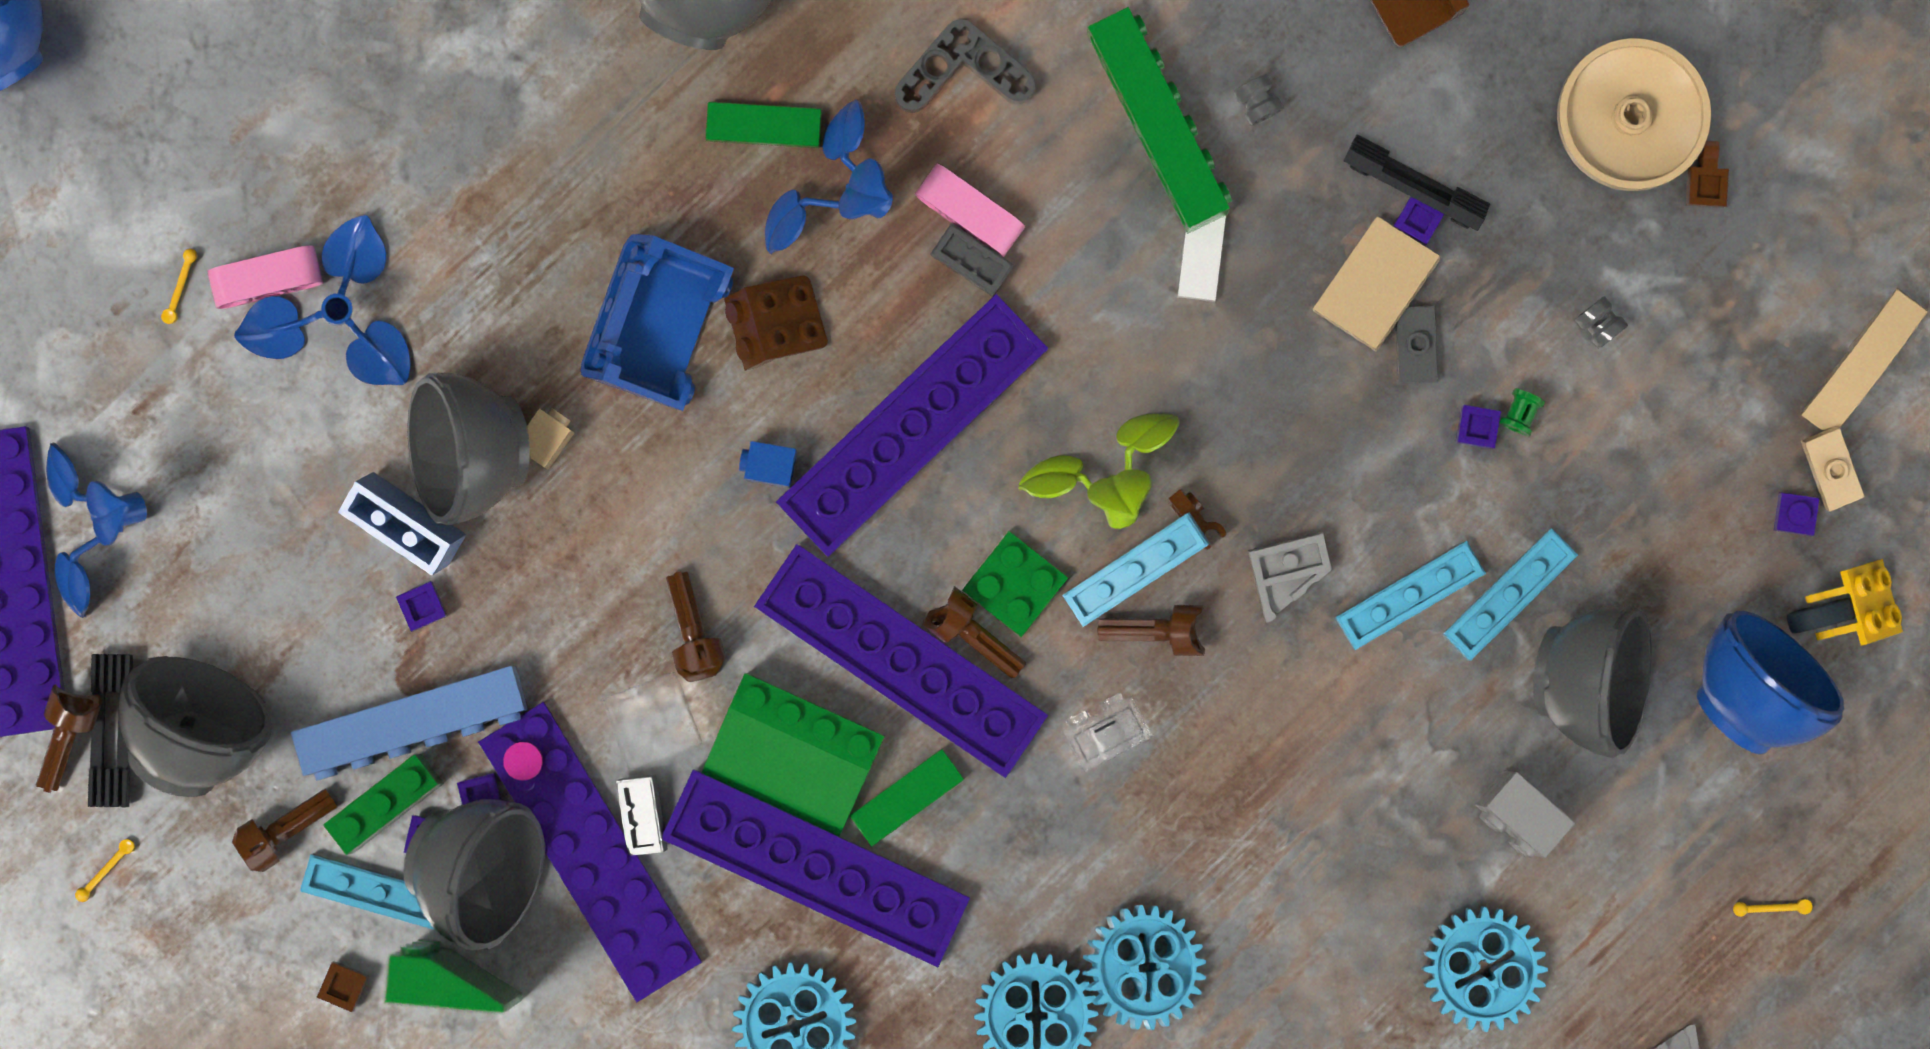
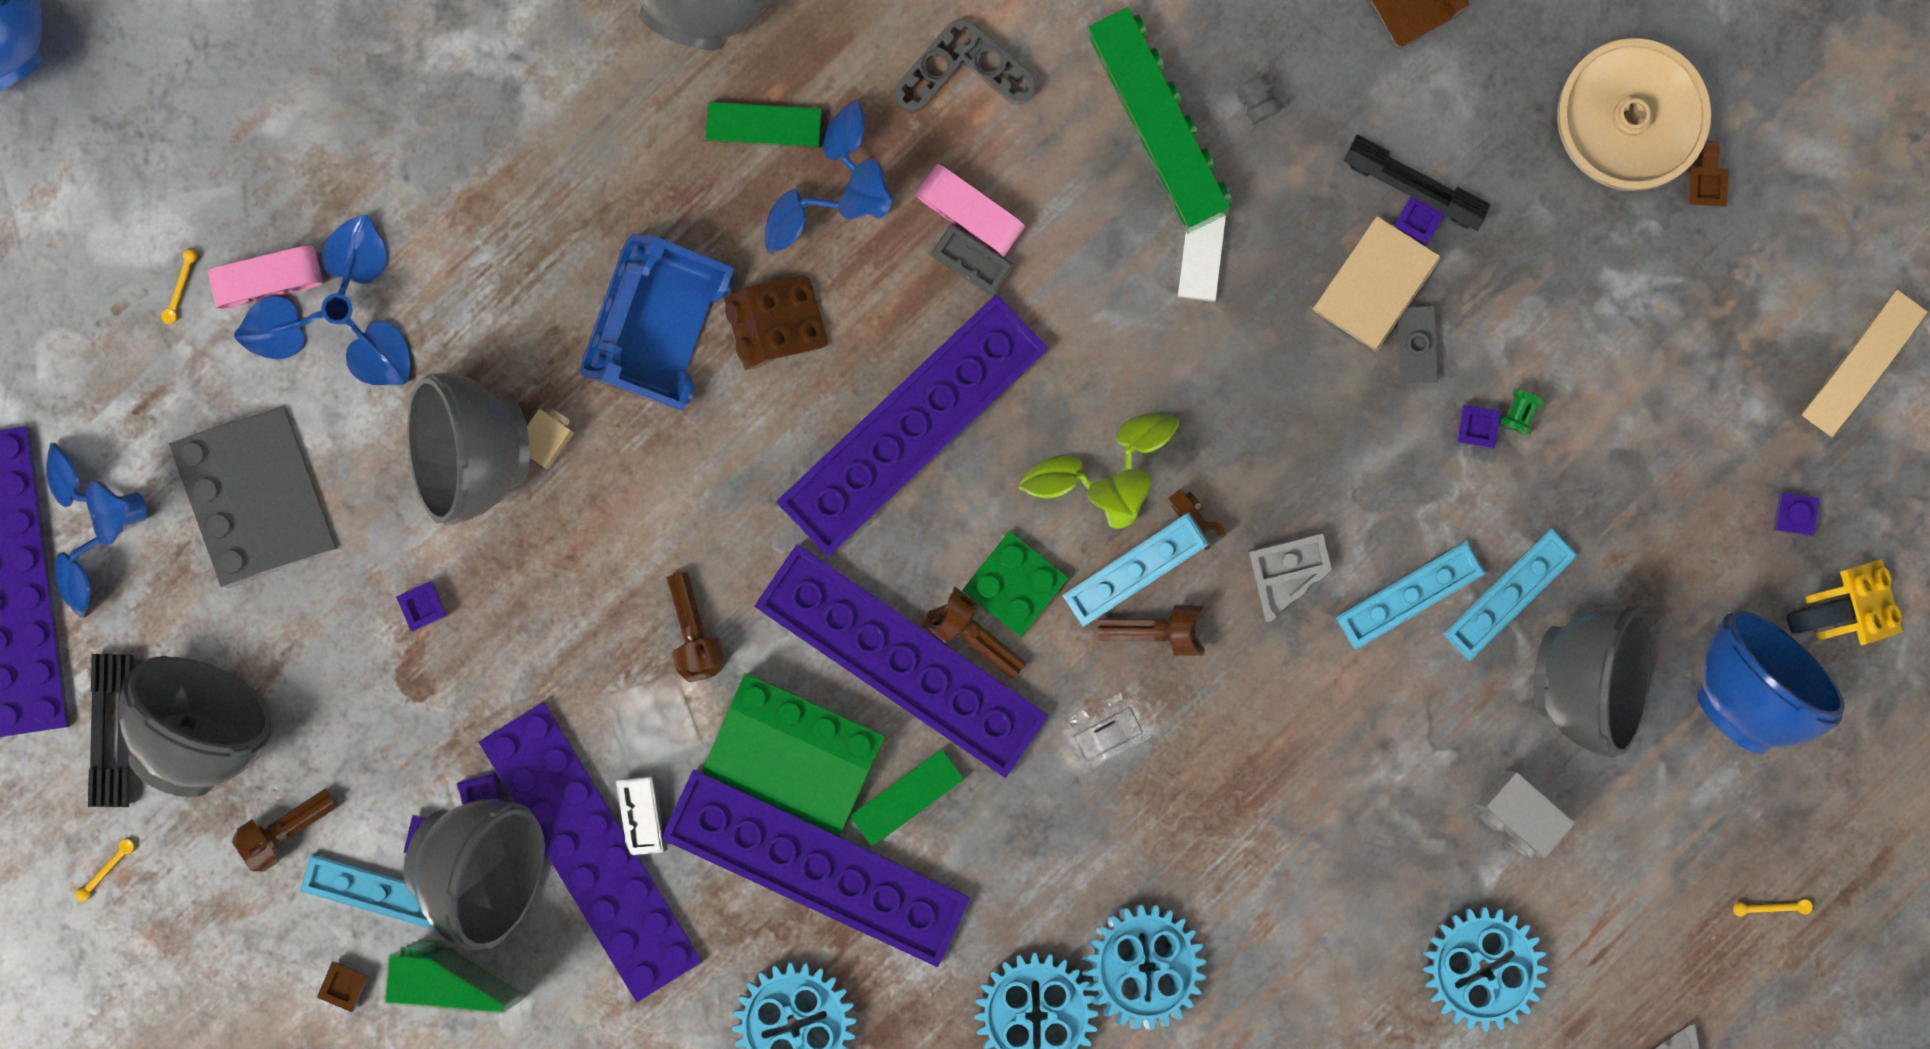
reddish brown piece [36,684,103,793] -> none
medium blue brick [291,666,529,781] -> none
green brick [323,753,444,855] -> none
medium blue brick [338,472,467,576] -> none
dark pink tile [503,742,543,780] -> none
blue brick [739,441,797,488] -> none
dark grey wheel [1575,296,1628,349] -> none
tan plate [1801,426,1864,512] -> none
none -> dark grey slope [169,407,337,589]

